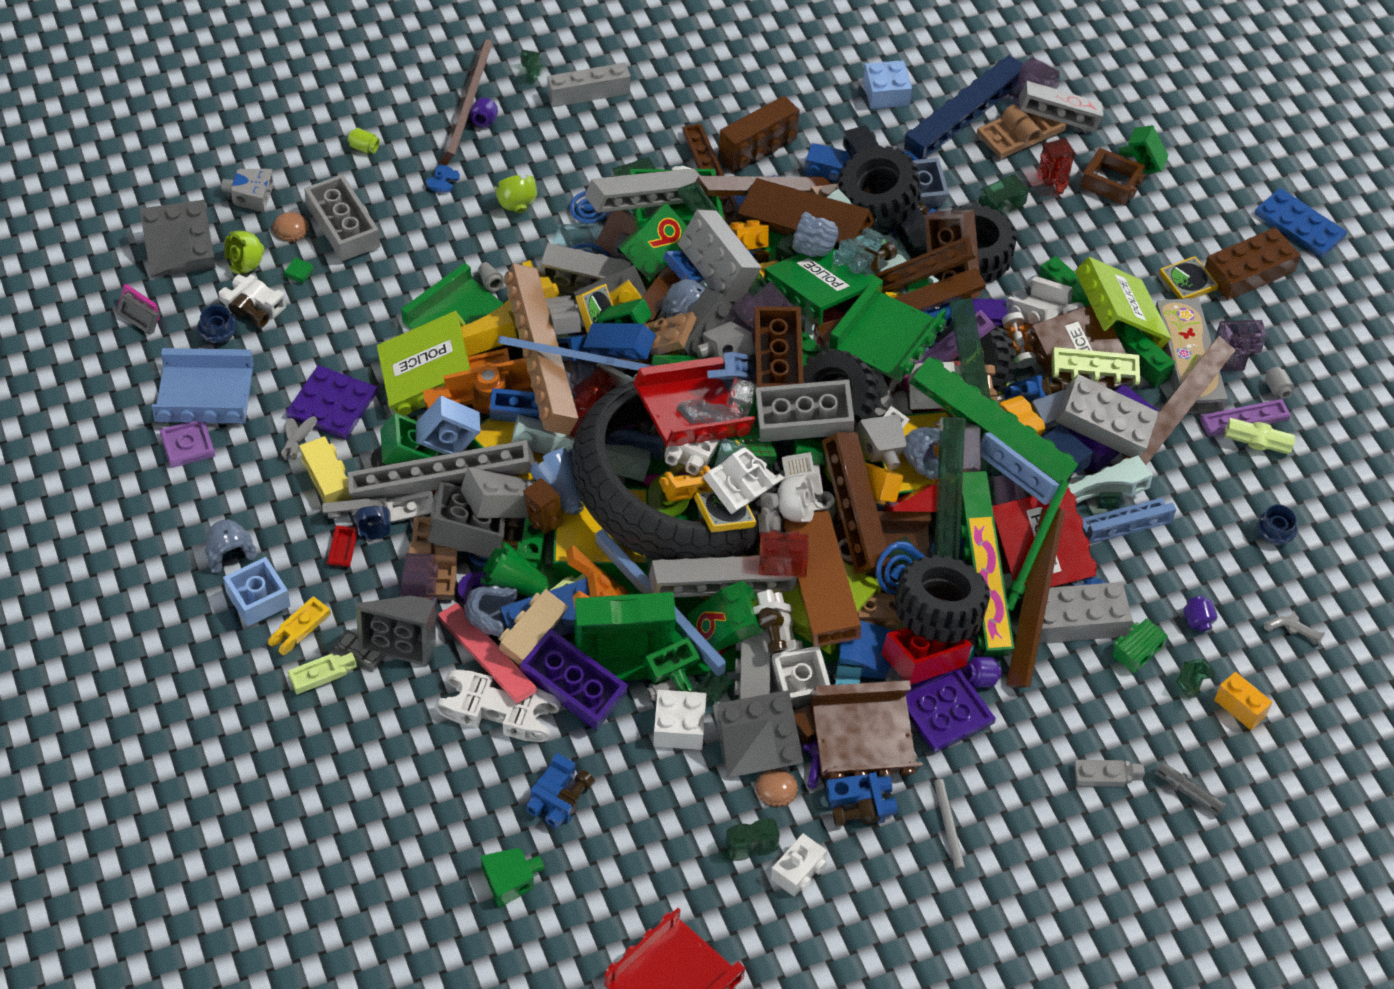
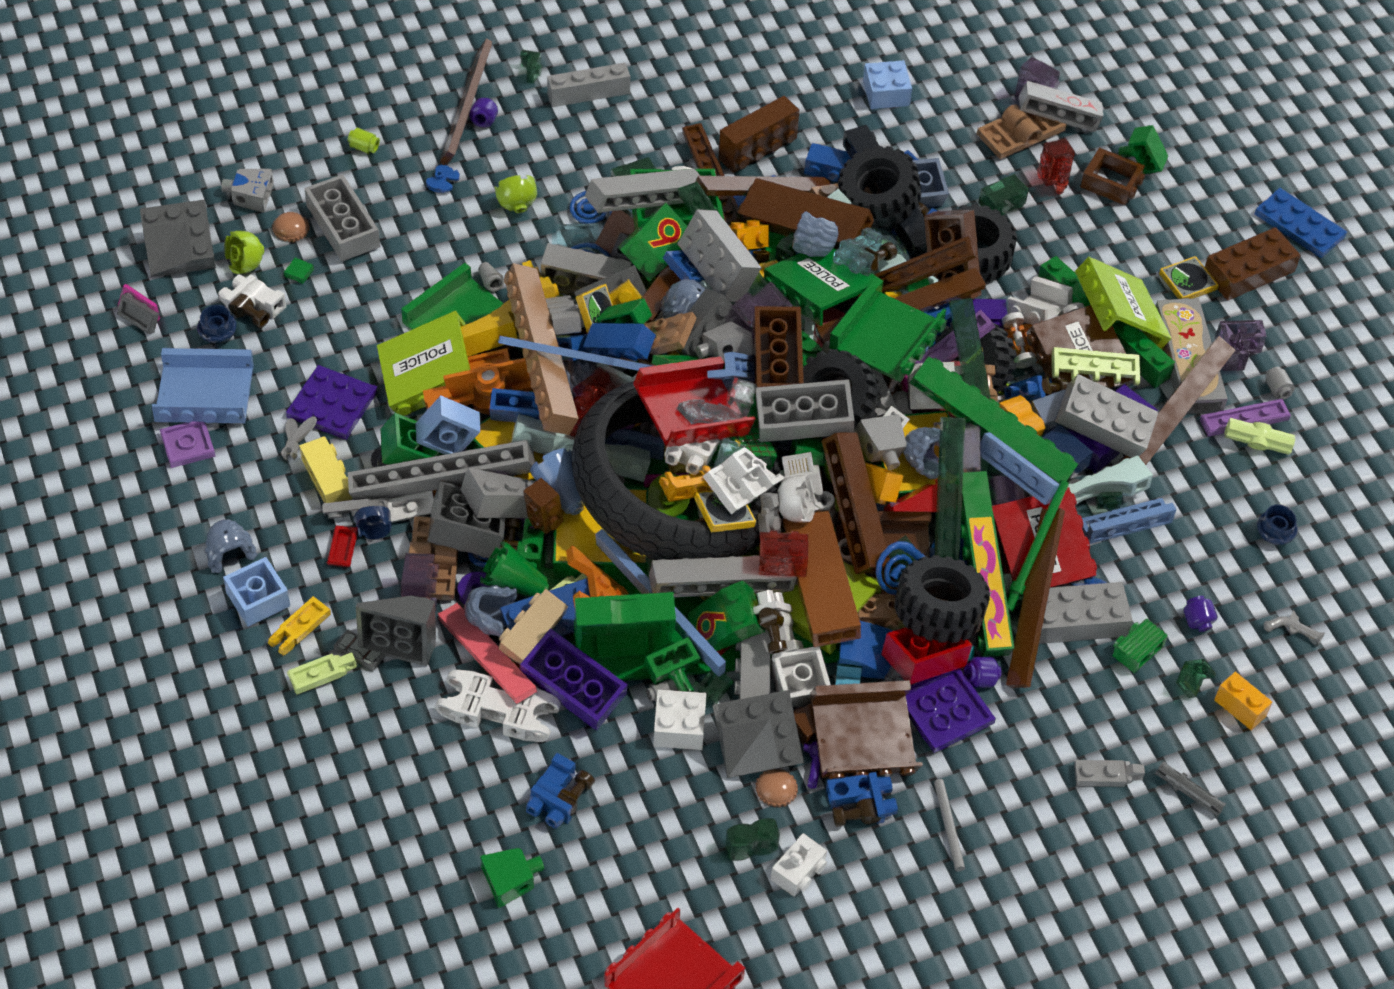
dark blue brick [904,55,1028,160] -> none

